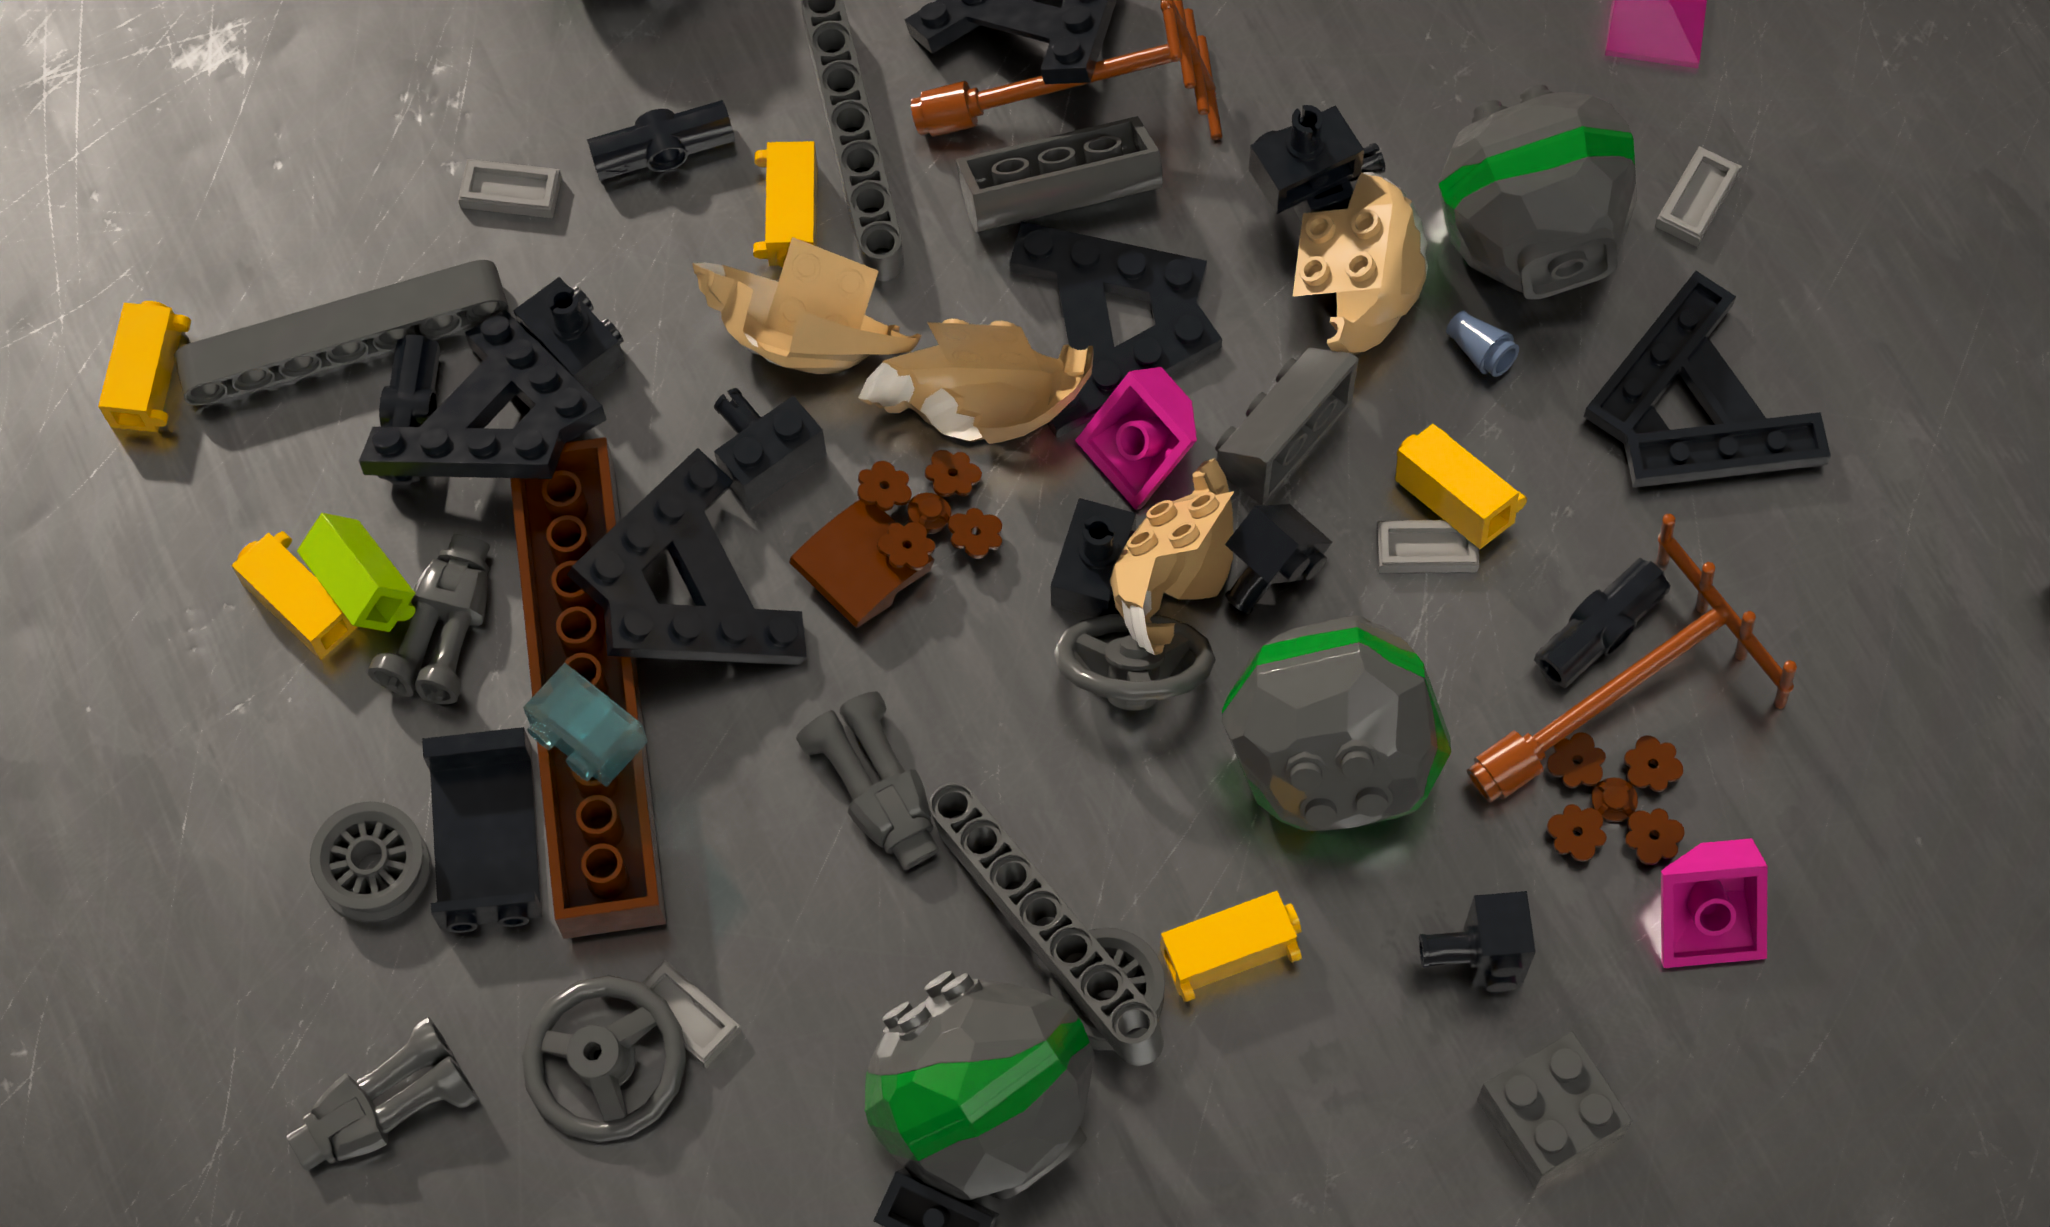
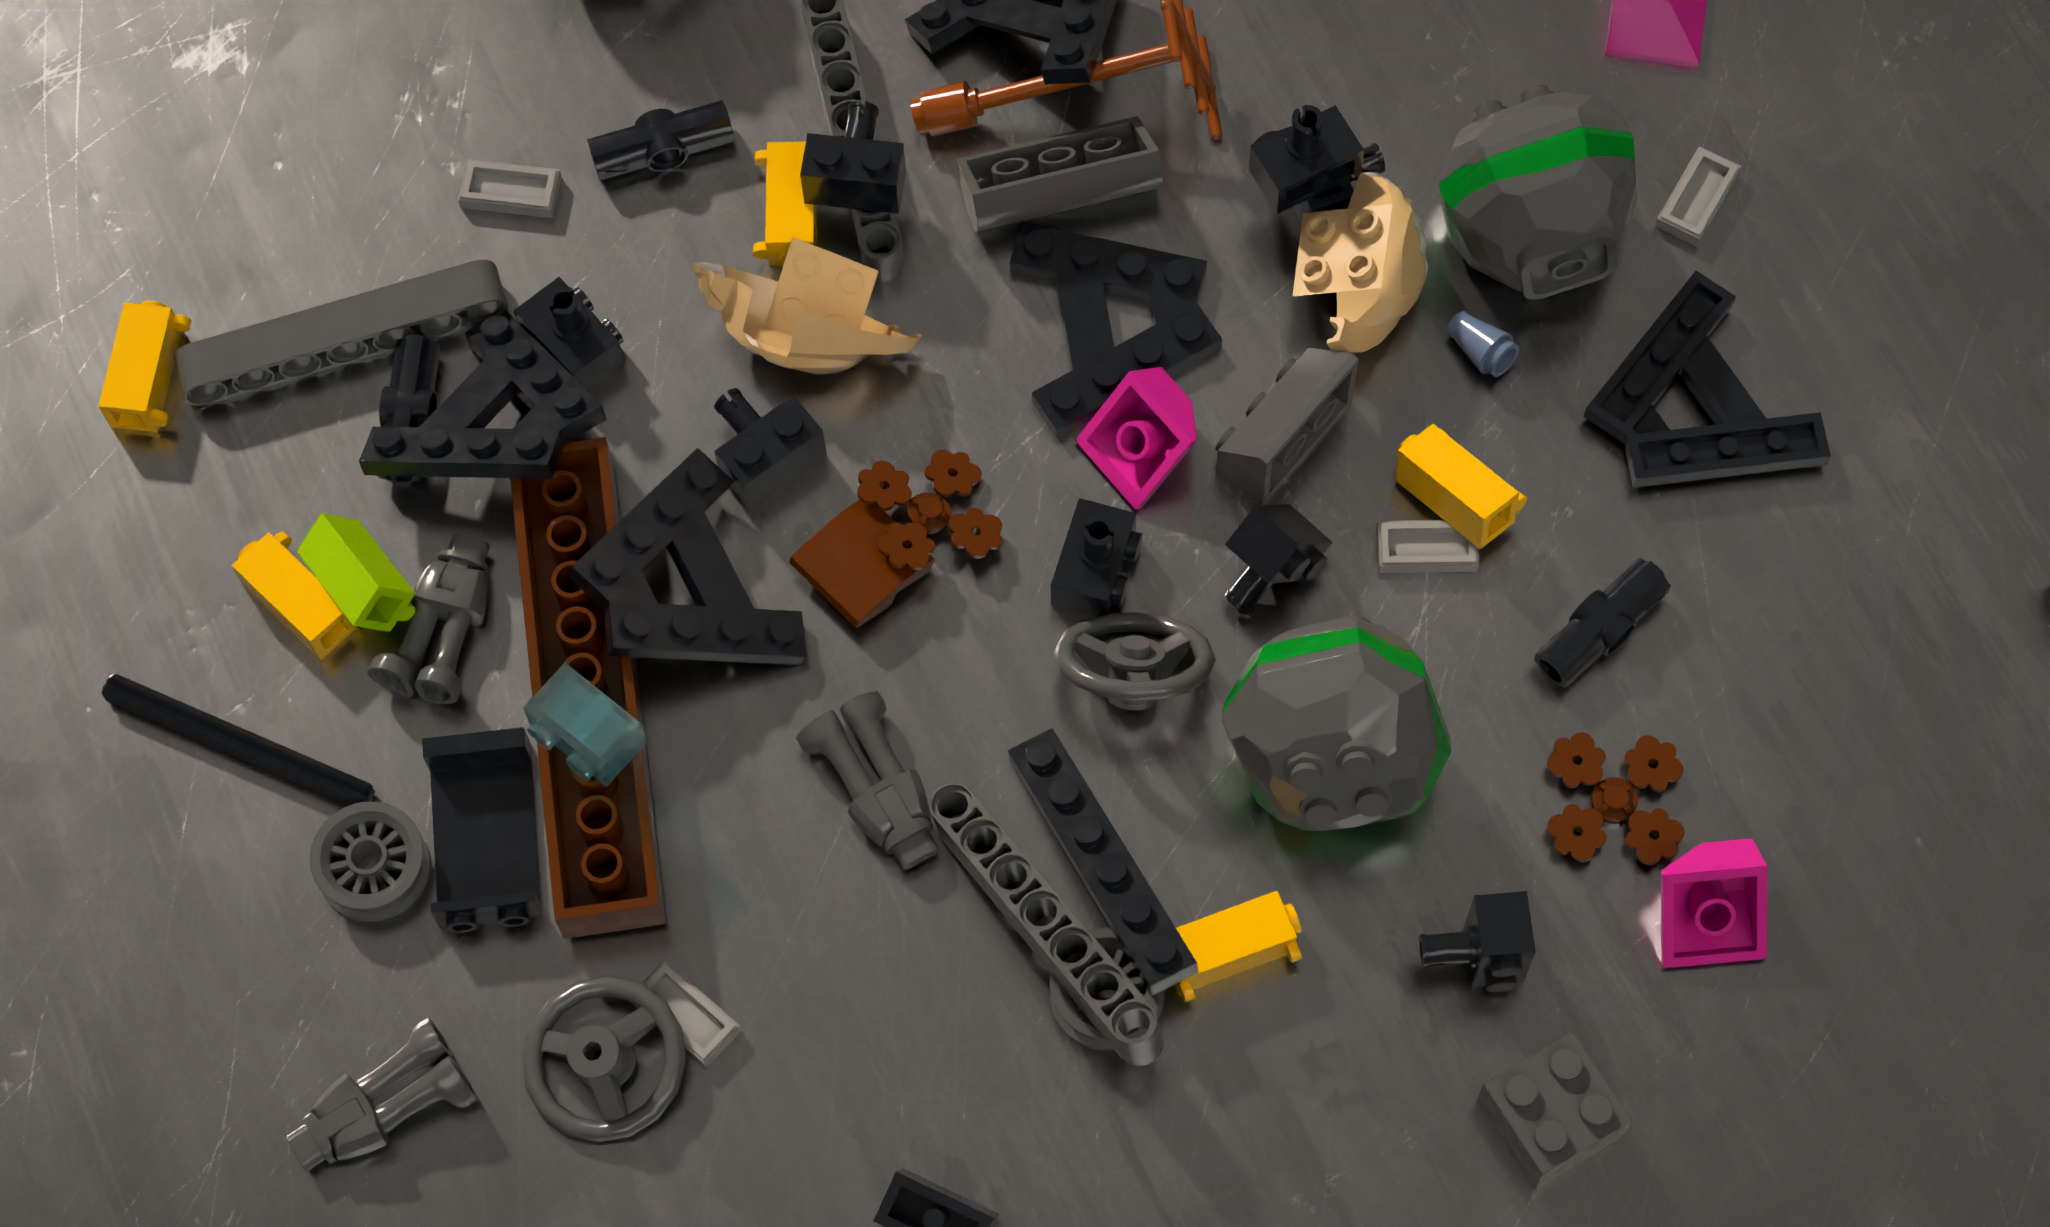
tan animal [858,319,1094,444] -> none
dark grey rock [865,971,1095,1200] -> none
tan animal [1110,458,1234,655] -> none
dark orange piece [1466,514,1797,803] -> none
none -> black axle [102,674,375,806]
none -> black brick [800,101,906,214]
none -> black plate [1008,728,1198,996]

